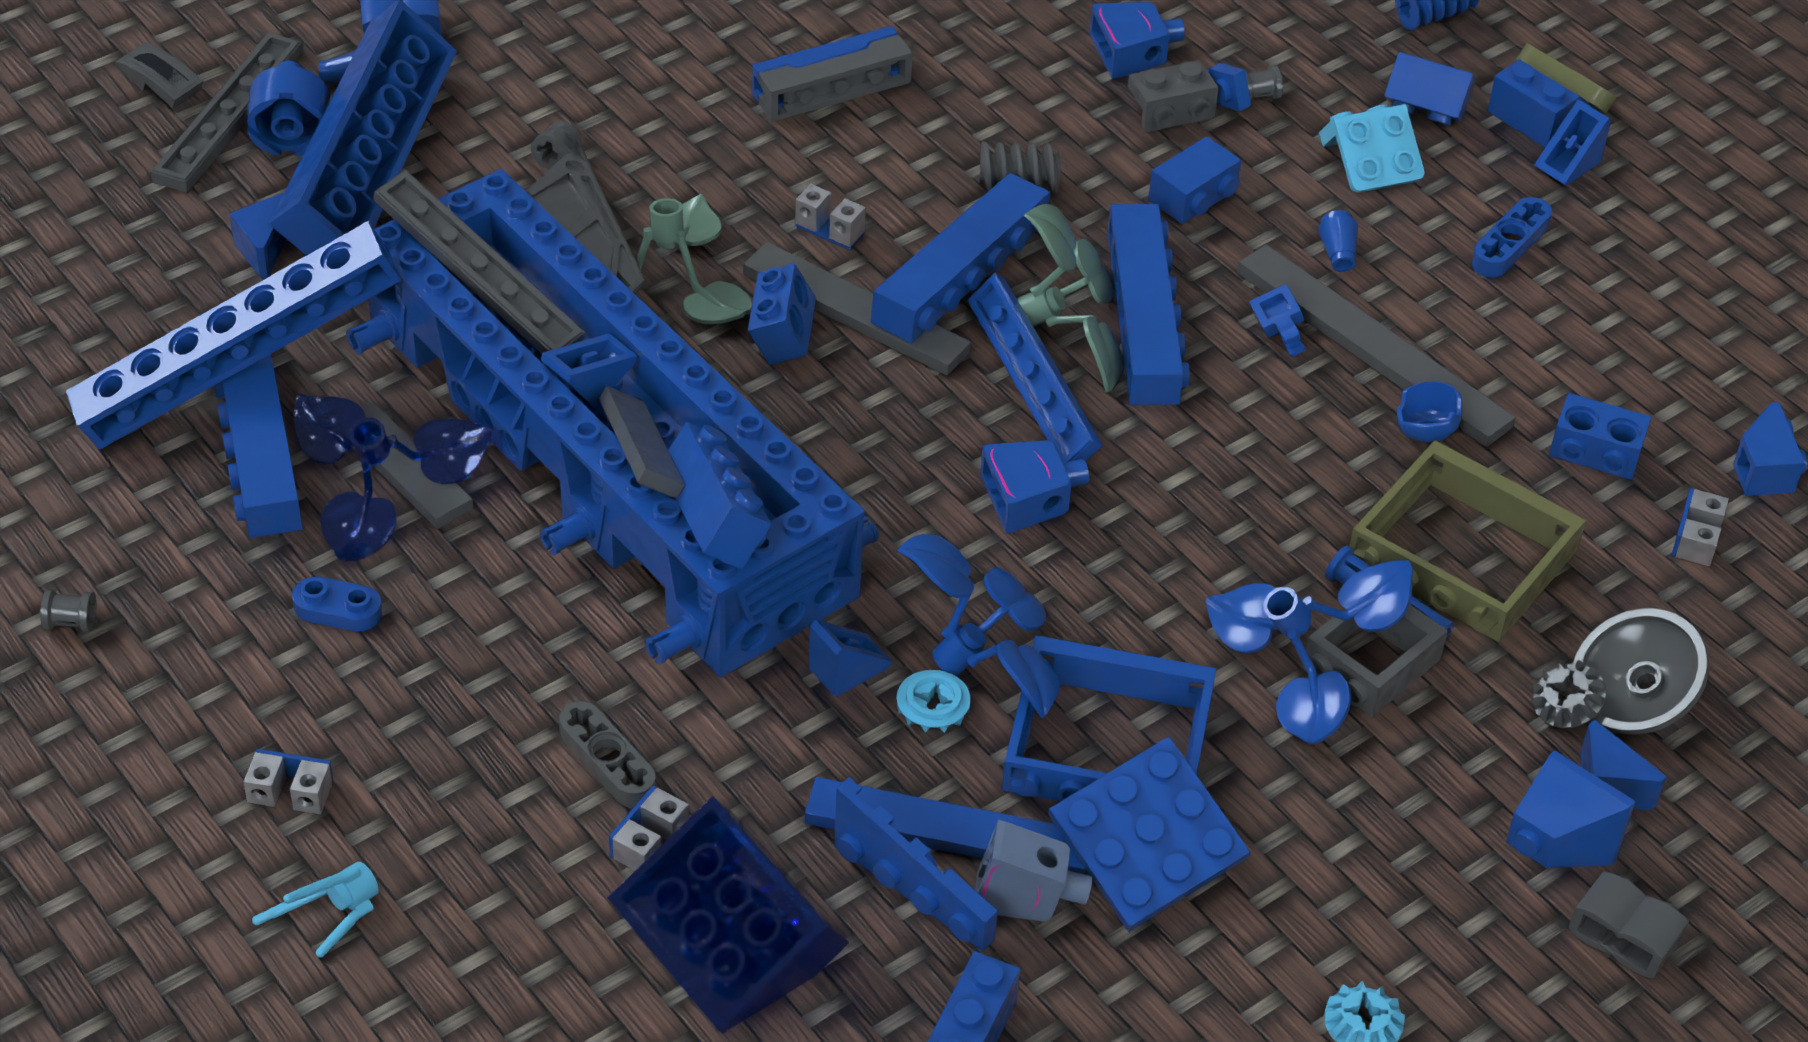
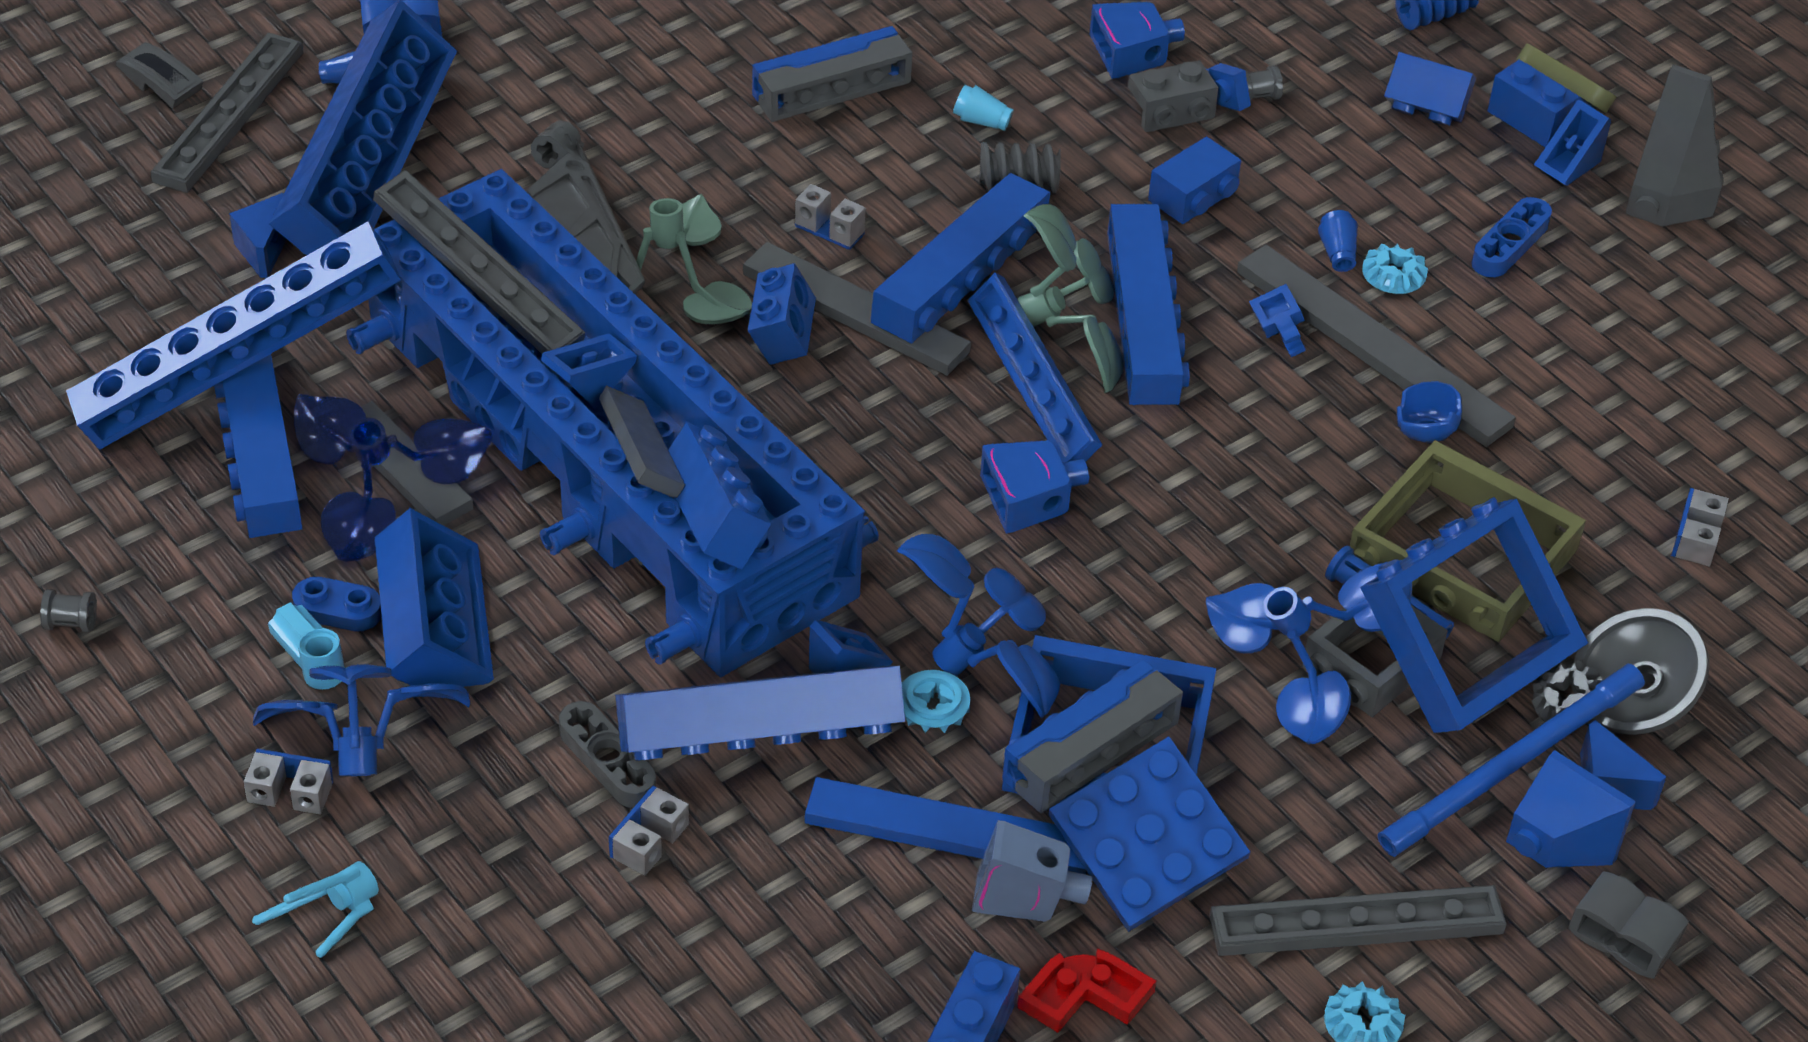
blue brick [247,61,330,156] -> none
clear blue slope [608,796,849,1033] -> none
blue wing [834,777,998,951] -> none
medium azure bracket [1319,104,1425,193] -> none
blue brick [1549,393,1652,480] -> none
blue slope [1733,402,1807,496] -> none
none -> blue plant [253,664,470,776]
none -> medium azure piece [268,602,345,690]
none -> blue slope [375,508,494,687]
none -> brick [615,665,905,760]
none -> medium azure cone [953,85,1014,131]
none -> dark grey piece [1002,659,1183,814]
none -> red plate [1017,949,1156,1033]
none -> dark grey tile [1209,885,1507,956]
none -> blue window [1360,497,1588,733]
none -> medium azure gear [1362,243,1428,294]
none -> blue piece [1378,664,1645,857]
none -> dark grey wedge [1625,64,1724,226]

